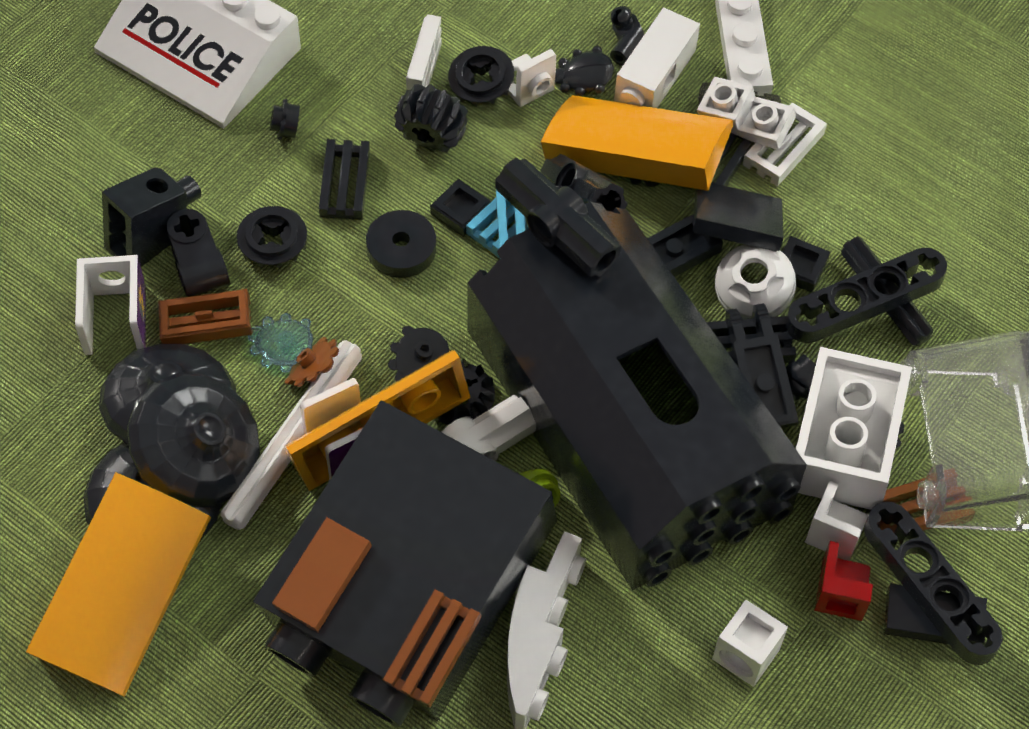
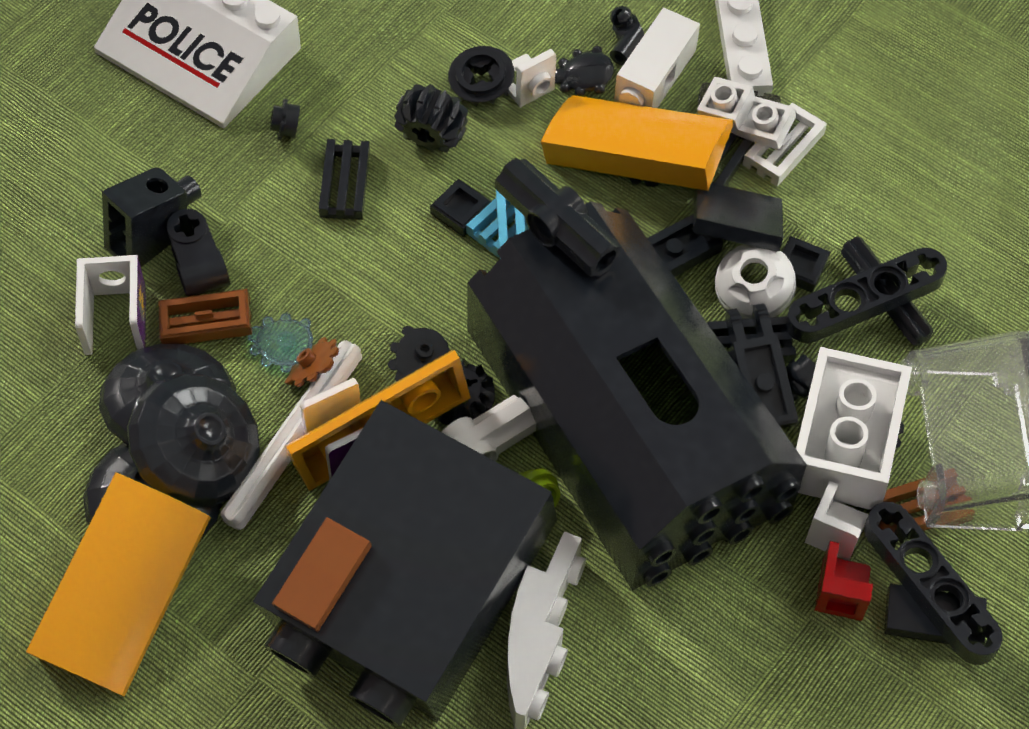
black gear [237,206,307,269] -> none
black piece [366,210,436,278] -> none
dark orange tile [383,589,481,708] -> none
white tile [406,14,442,90] -> none
black piece [540,154,628,212] -> none
white brick [712,600,788,687] -> none

